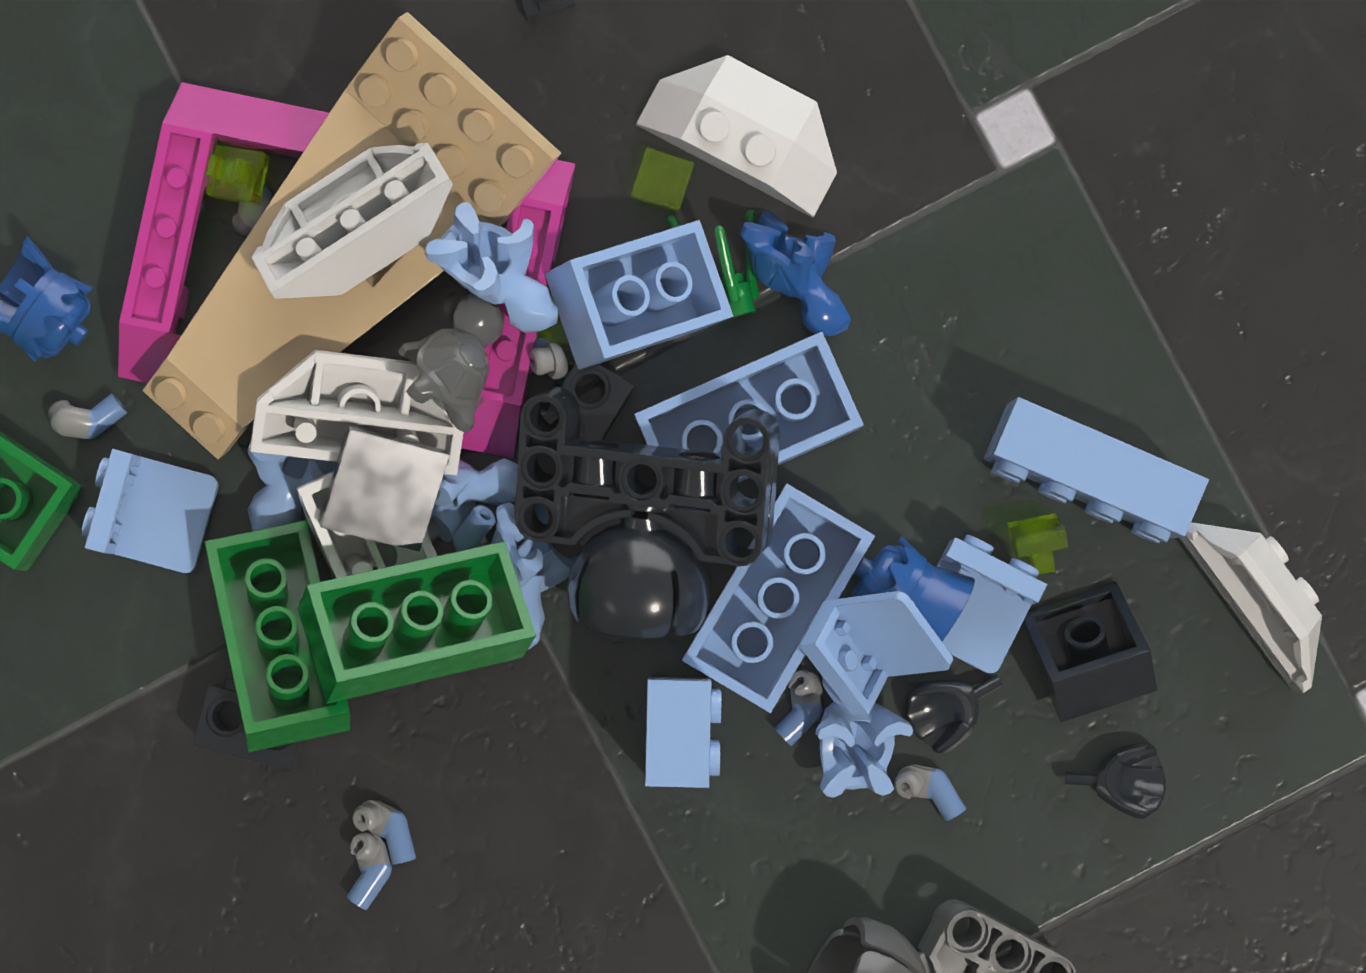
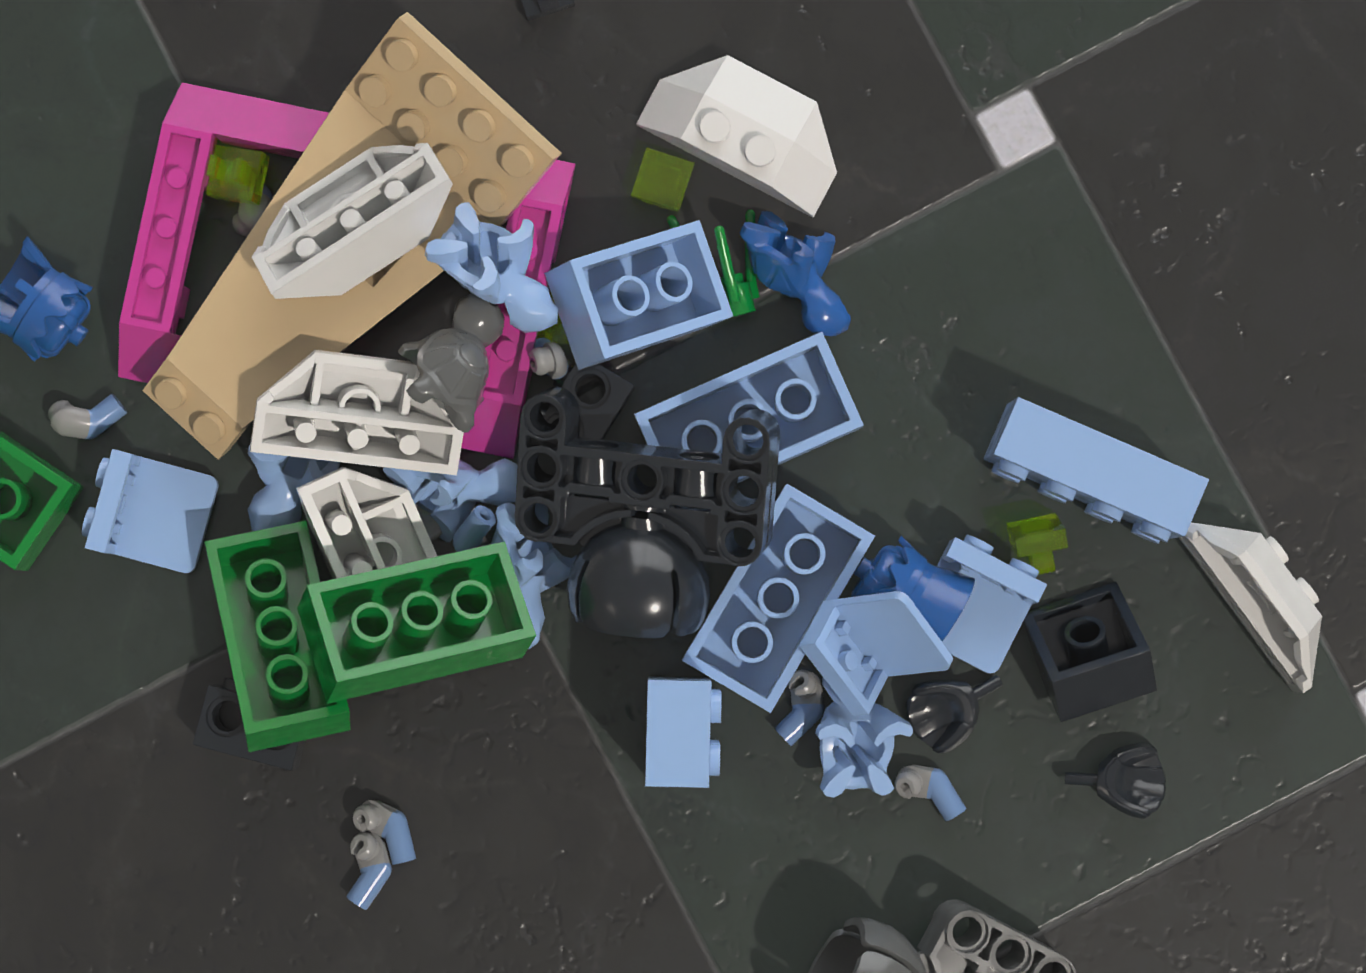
tile [318,425,450,552] -> none

